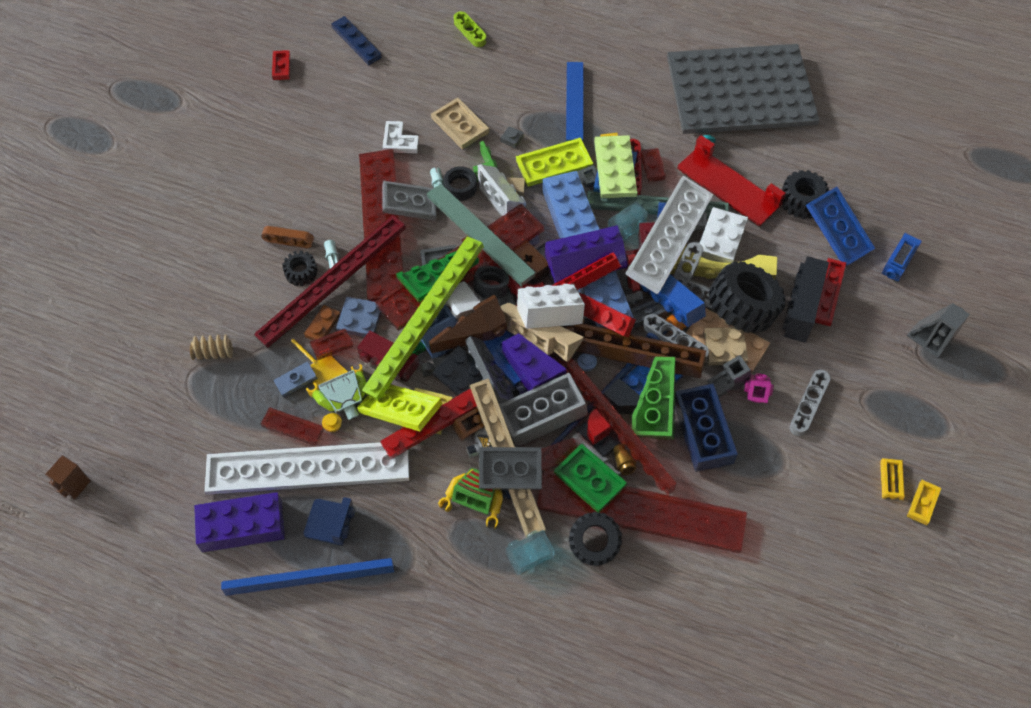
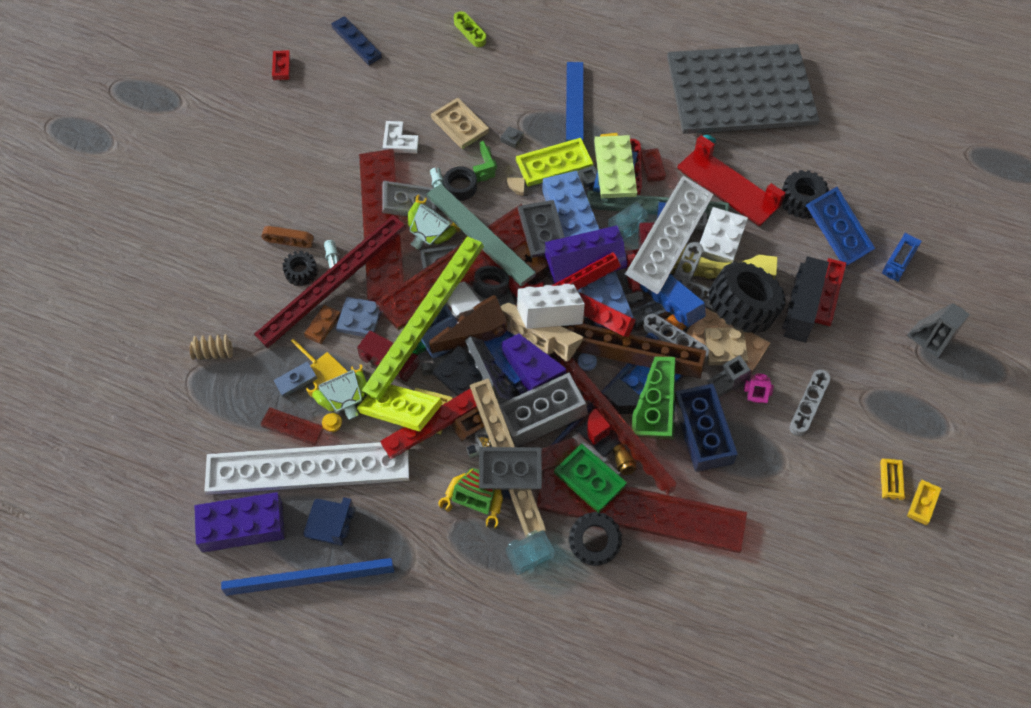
reddish brown brick [45,455,91,500] -> none
clear red plate [310,328,353,360] -> none
green wing [396,251,479,302] -> none
white slope [478,164,526,220] -> none
none -> torso [408,194,461,250]
none -> dark grey plate [518,200,565,258]

